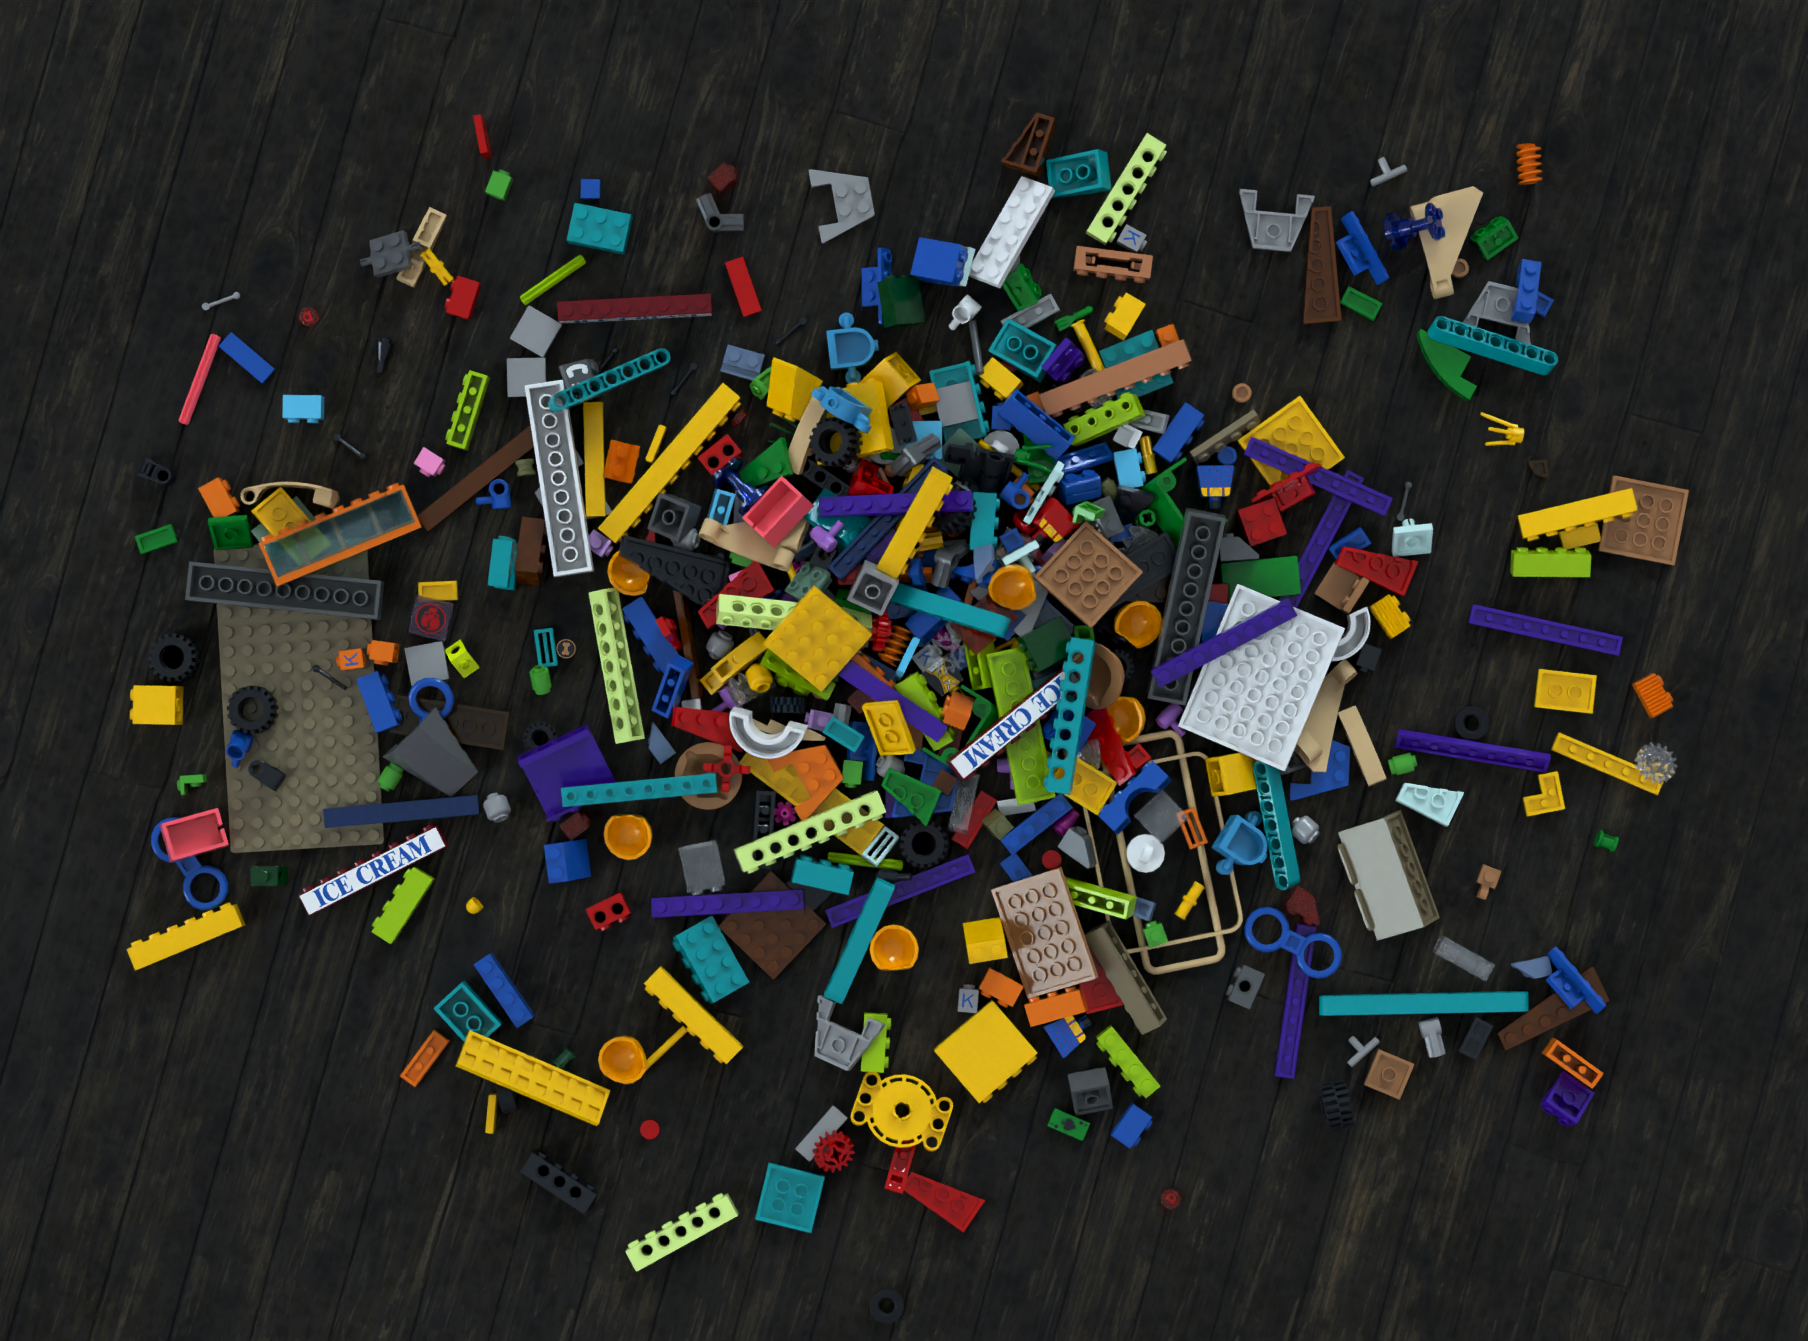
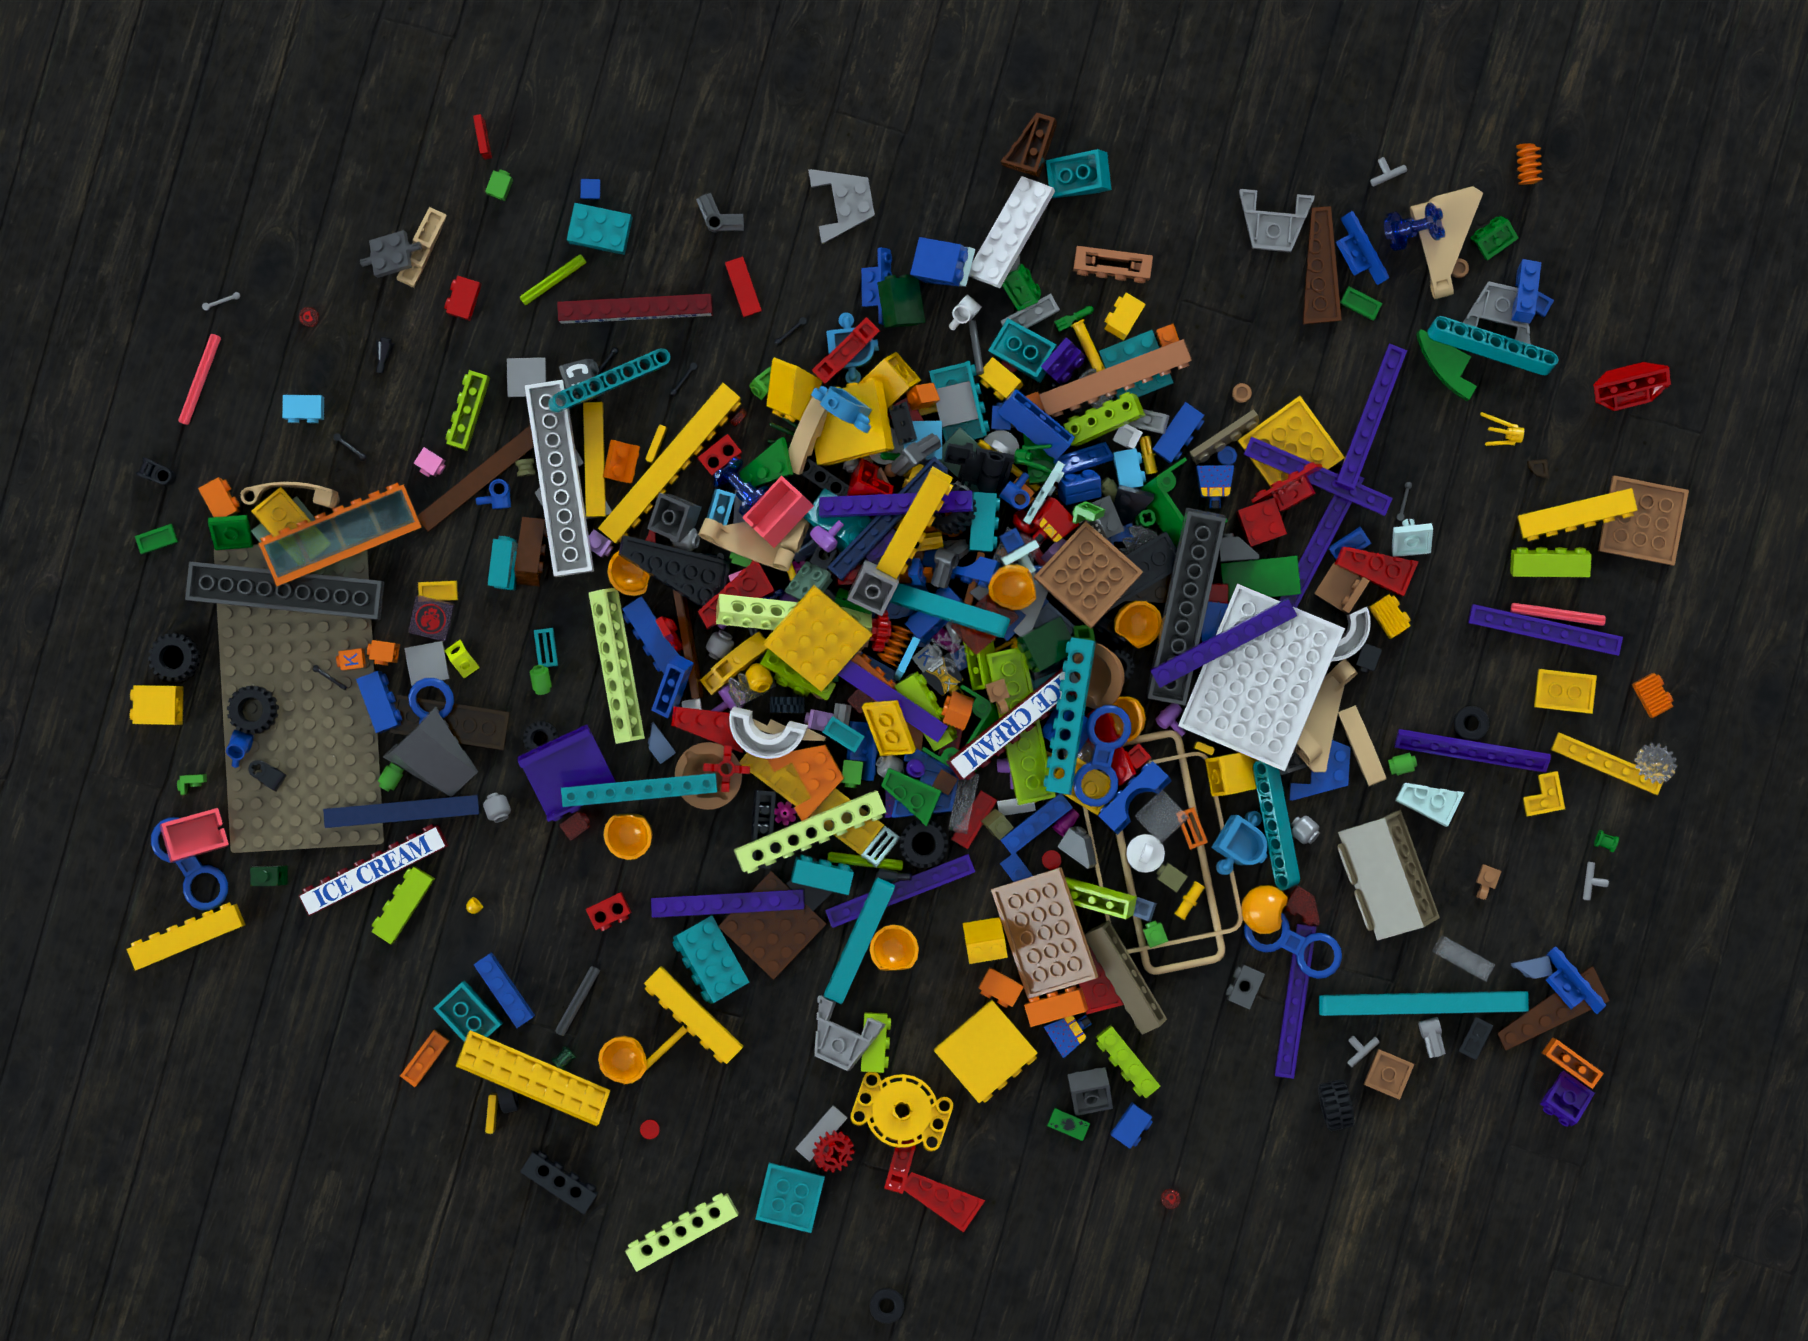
blue tile [219,332,276,384] -> none
yellow pin [420,248,453,285] -> none
light grey tile [510,306,562,358] -> none
blue slope [544,839,592,884] -> none
tile [556,639,576,658] -> none
clear panel [678,840,726,896] -> none
clear red brick [707,162,738,194] -> none
sand blue plate [720,345,765,381] -> none
black tyre [809,417,862,467] -> none
light grey brick [957,984,979,1013] -> none
sand blue slope [974,544,995,583] -> none
yellowish green brick [1086,133,1167,245] -> none
light grey brick [1116,224,1147,253] -> none
yellow tile [1559,523,1601,550] -> none
none -> dark grey axle [555,966,600,1036]
none -> red slope [812,317,880,384]
none -> dark purple plate [906,759,925,778]
none -> medium nougat plate [985,679,1010,714]
none -> blue bar [1073,705,1131,807]
none -> olive brick [1156,863,1188,892]
none -> yellow tile [1193,741,1215,755]
none -> light orange cylinder [1241,885,1288,934]
none -> dark purple plate [1335,343,1407,490]
none -> coral axle [1510,603,1606,626]
none -> light grey piece [1583,862,1609,900]
none -> red wedge [1593,362,1671,411]

